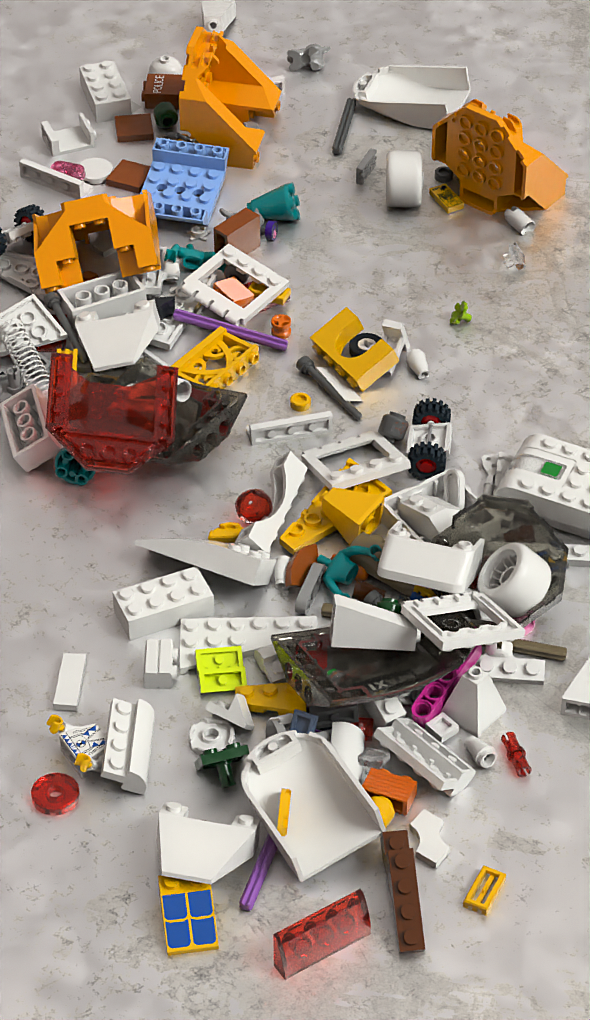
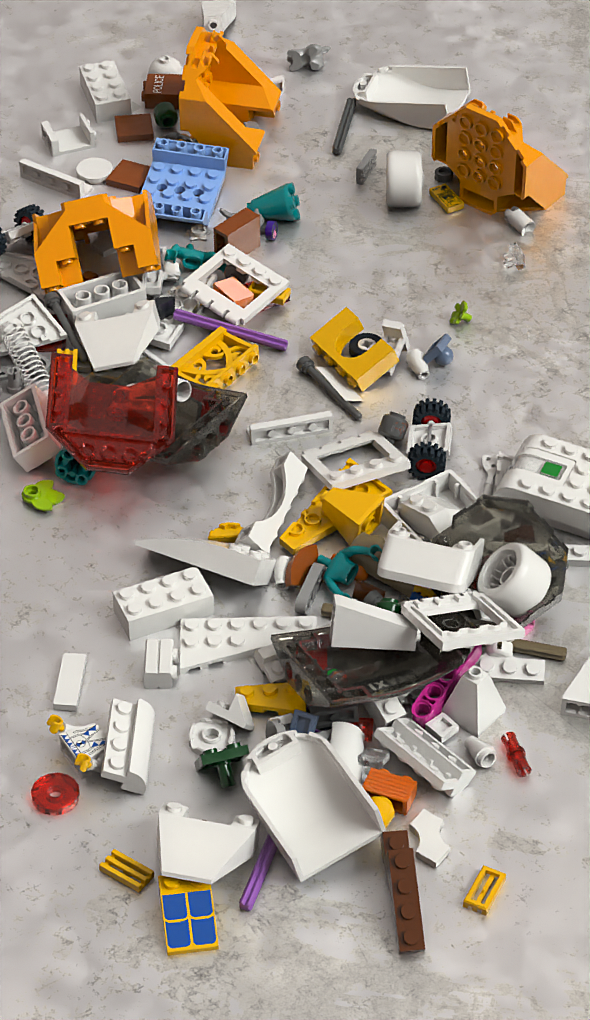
clear pink plate [50,161,86,180] -> none
neon yellow slope [195,646,247,694] -> none
clear red helmet [235,489,273,525] -> none
orange wheel [271,314,291,339] -> none
clear red slope [273,889,371,980] -> none
yellow tile [277,788,291,836] -> none
yellow tile [290,393,311,412] -> none
white tile [444,469,465,510] -> none
none -> lime plate [22,480,65,511]
none -> yellow tile [99,849,154,893]
none -> sand blue tile [423,334,454,366]

